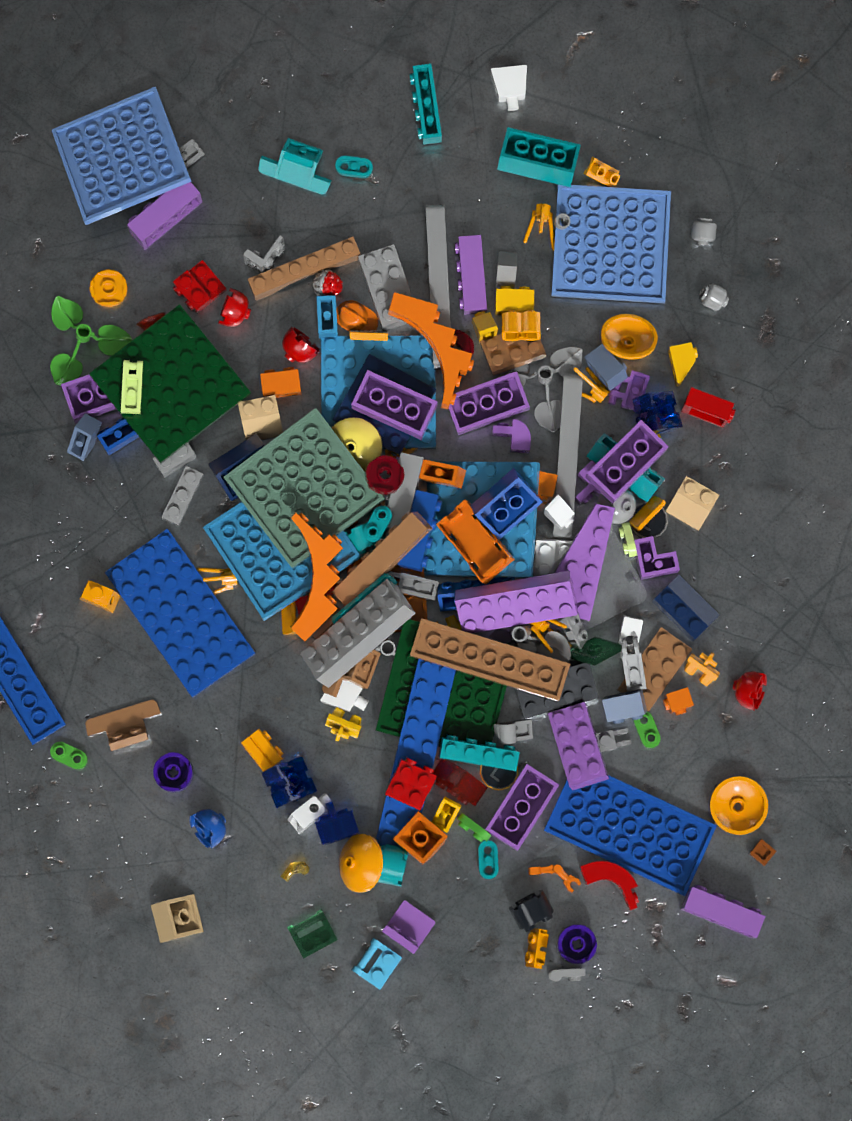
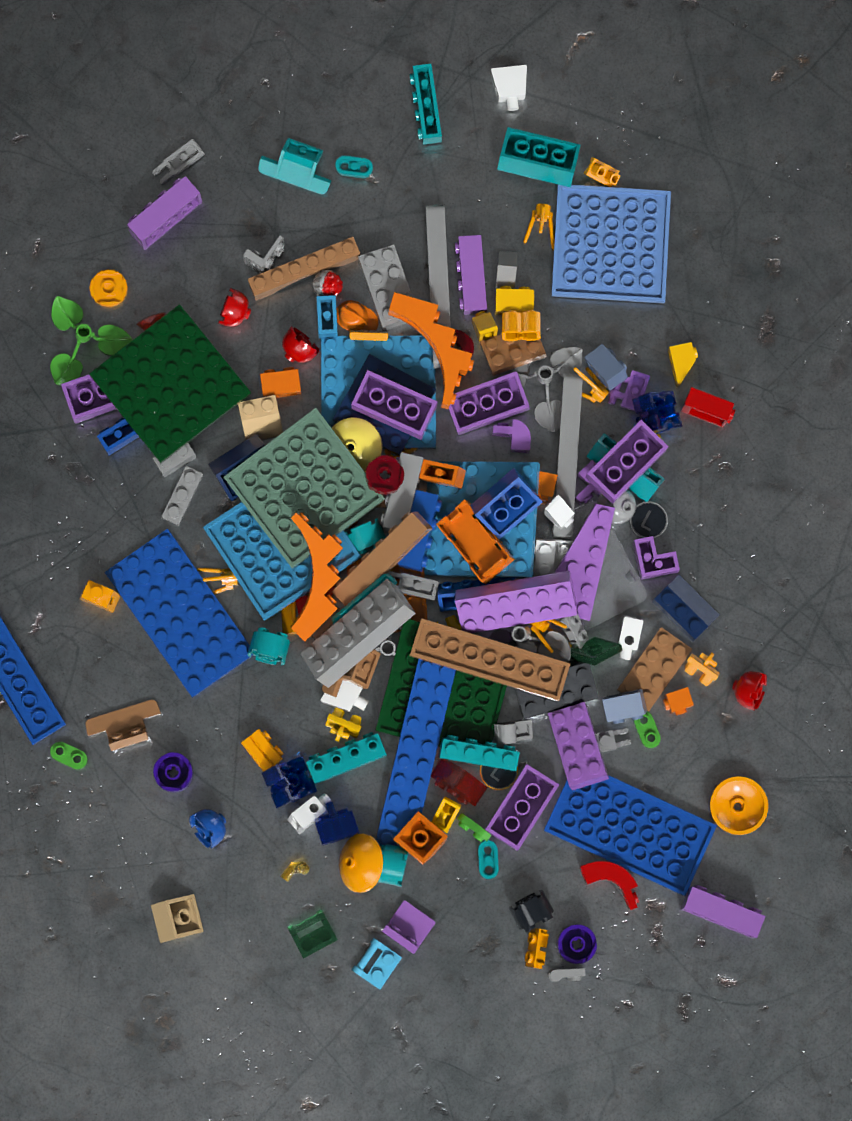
medium blue plate [52,86,192,225] -> none
sand blue brick [67,413,102,461] -> none
yellowish green plate [121,360,143,414] -> none
red plate [173,260,227,314] -> none
teal plate [364,506,393,543] -> none
red plate [385,757,437,810] -> none
orange piece [528,864,581,893] -> none
light grey hinge [554,213,570,230] -> none
light orange dish [601,314,658,359] -> none
yellowish green plate [618,522,637,558] -> none
light grey hinge [621,637,647,691] -> none
light orange slope [629,496,666,532] -> none
tan slope [666,476,719,531] -> none
light grey head [691,218,717,245] -> none
light grey head [699,283,729,311] -> none
dark orange plate [749,839,776,866] -> none
none -> teal brick [247,627,290,665]
none -> teal brick [306,732,387,784]

